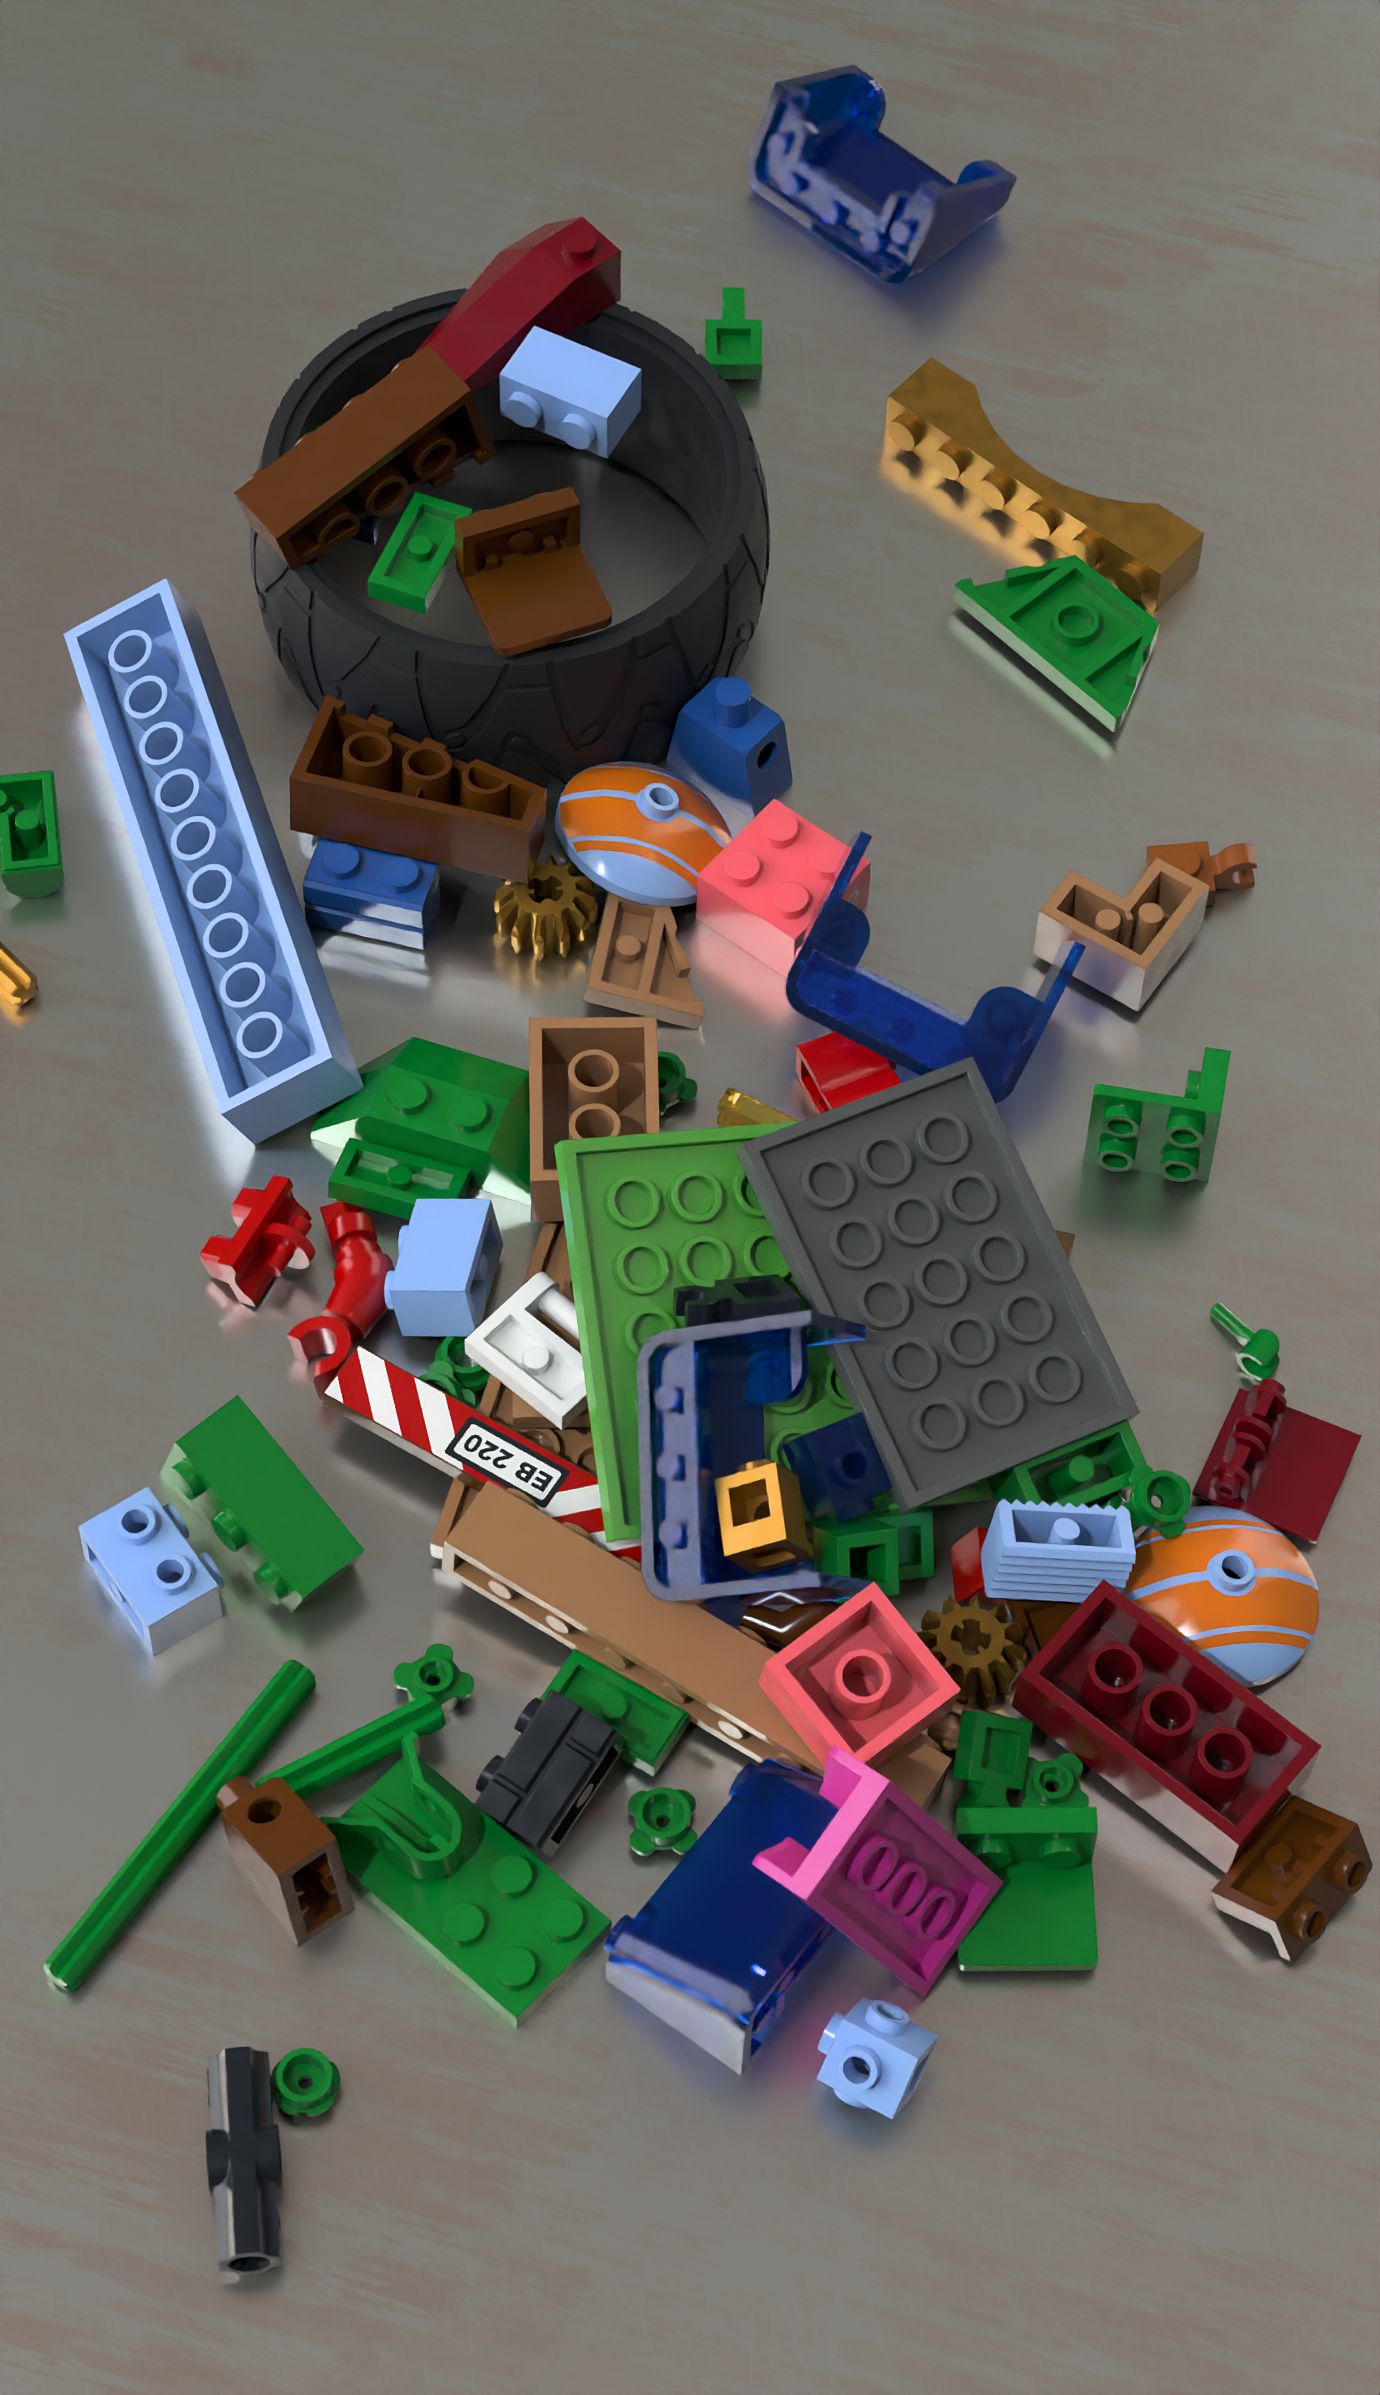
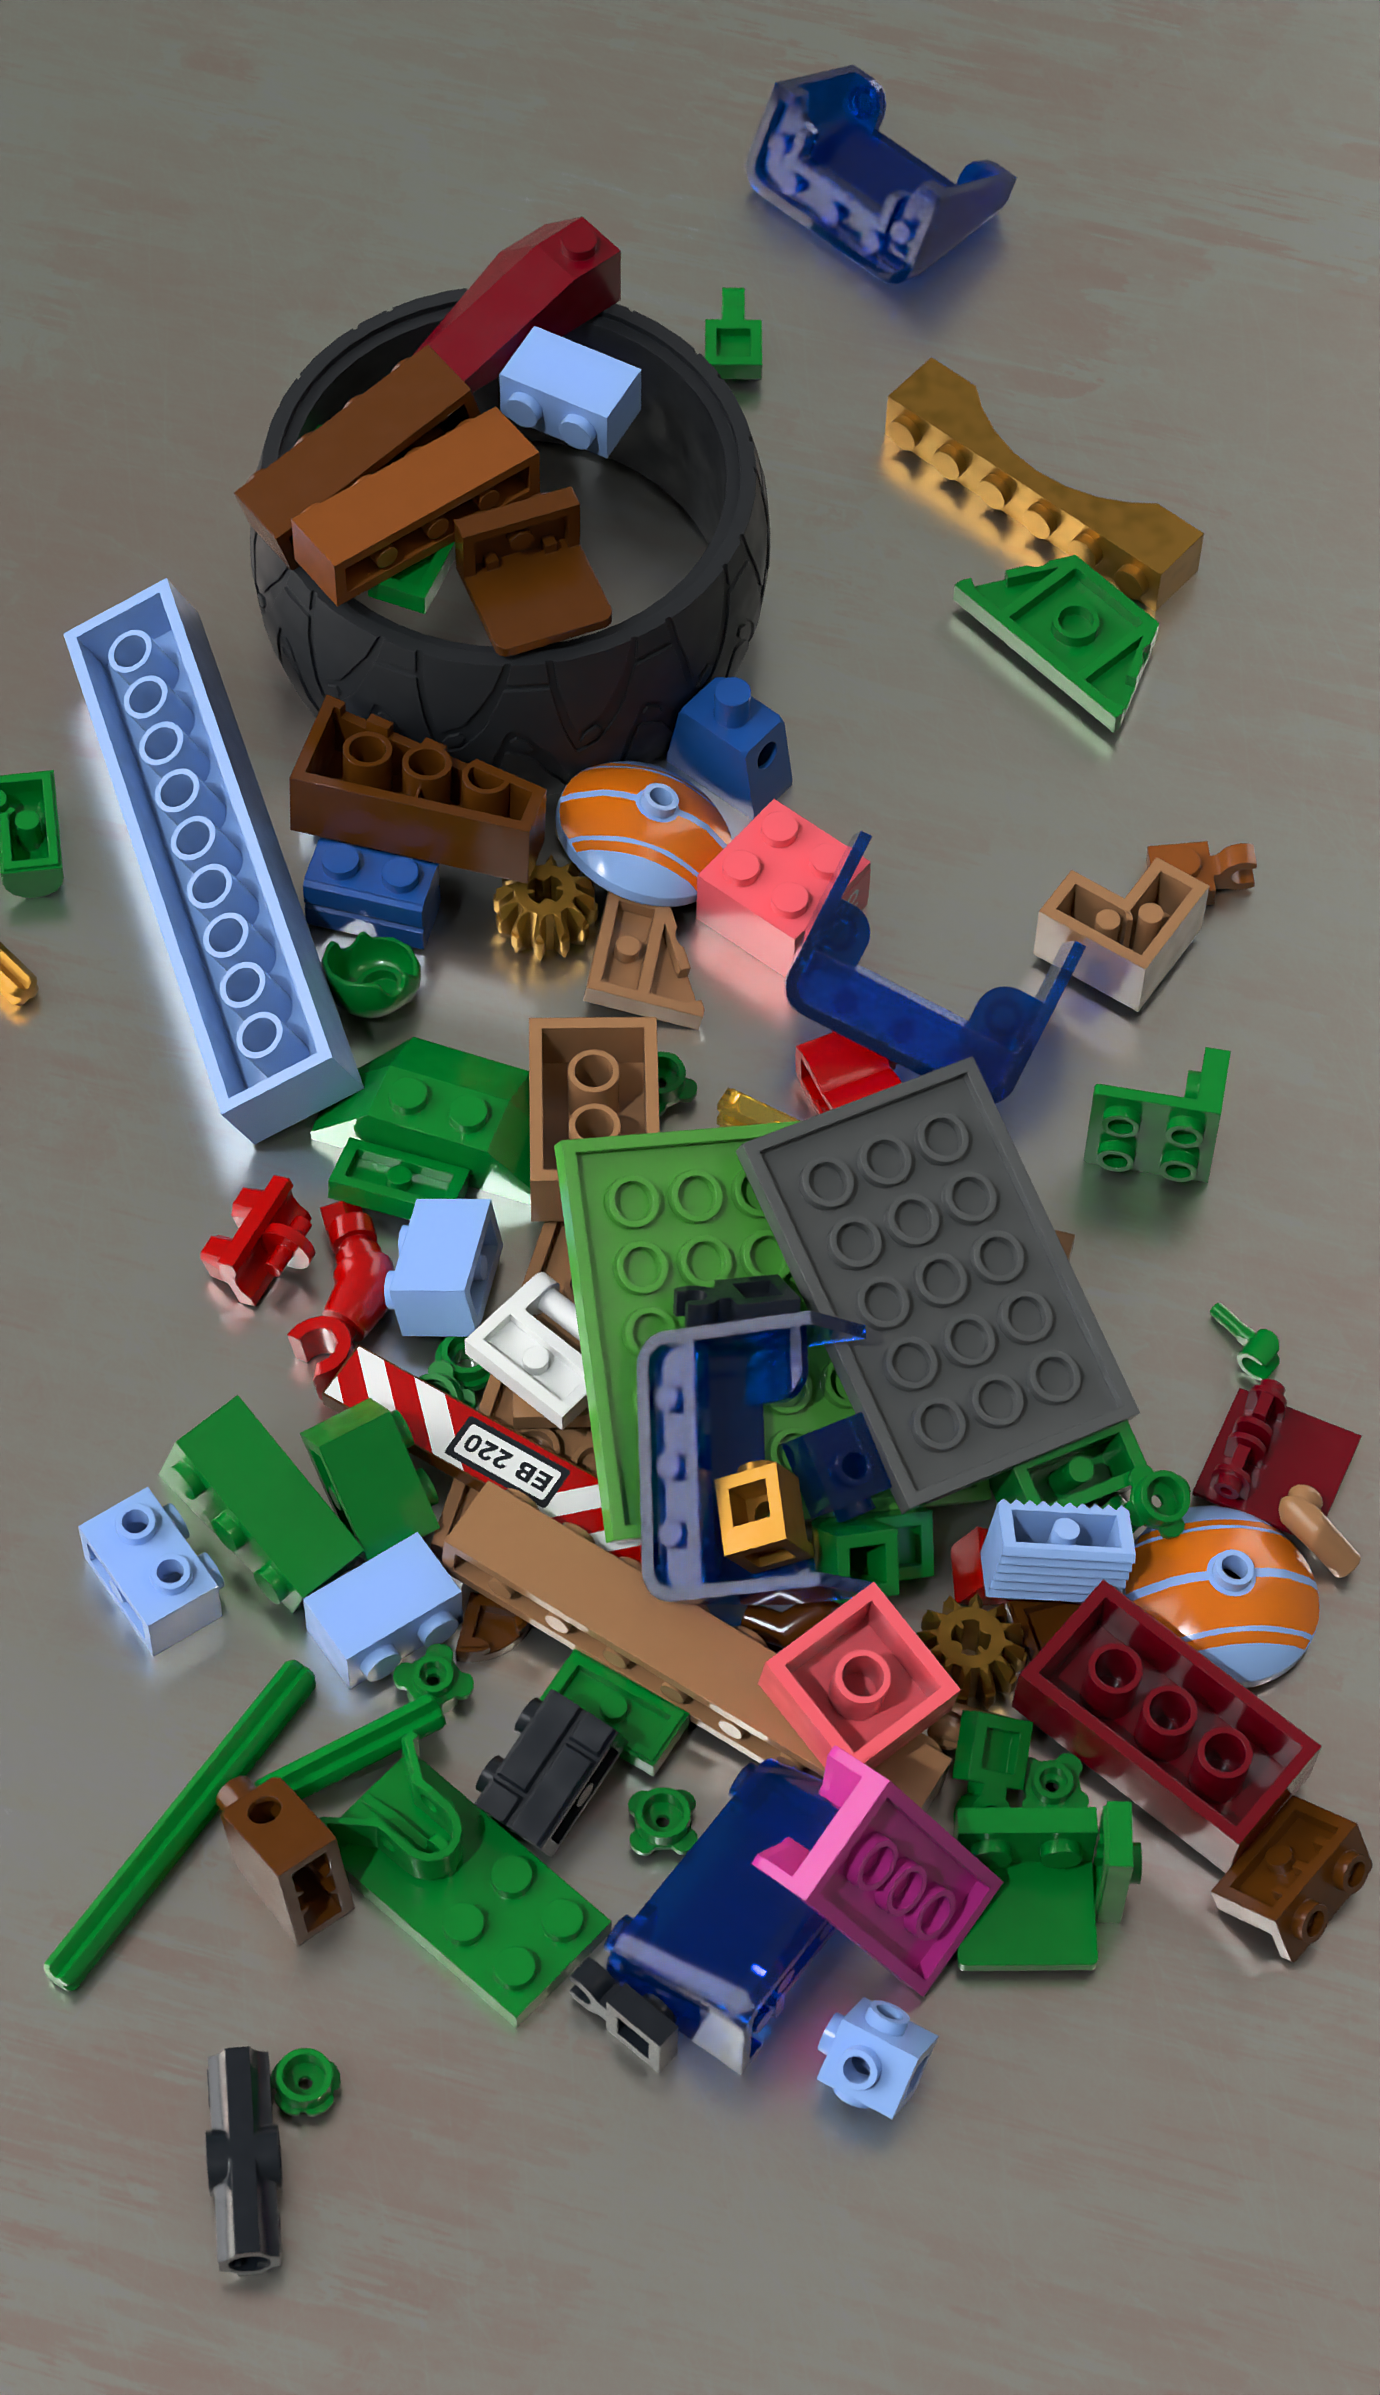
none -> dark orange brick [291,406,540,607]
none -> green brick [300,1398,440,1562]
none -> light blue brick [303,1532,463,1689]
none -> green hair [321,932,421,1019]
none -> reddish brown tile [455,1592,532,1663]
none -> black plate [569,1957,679,2073]
none -> green plate [1092,1801,1142,1923]
none -> medium nougat arm [1278,1484,1361,1578]

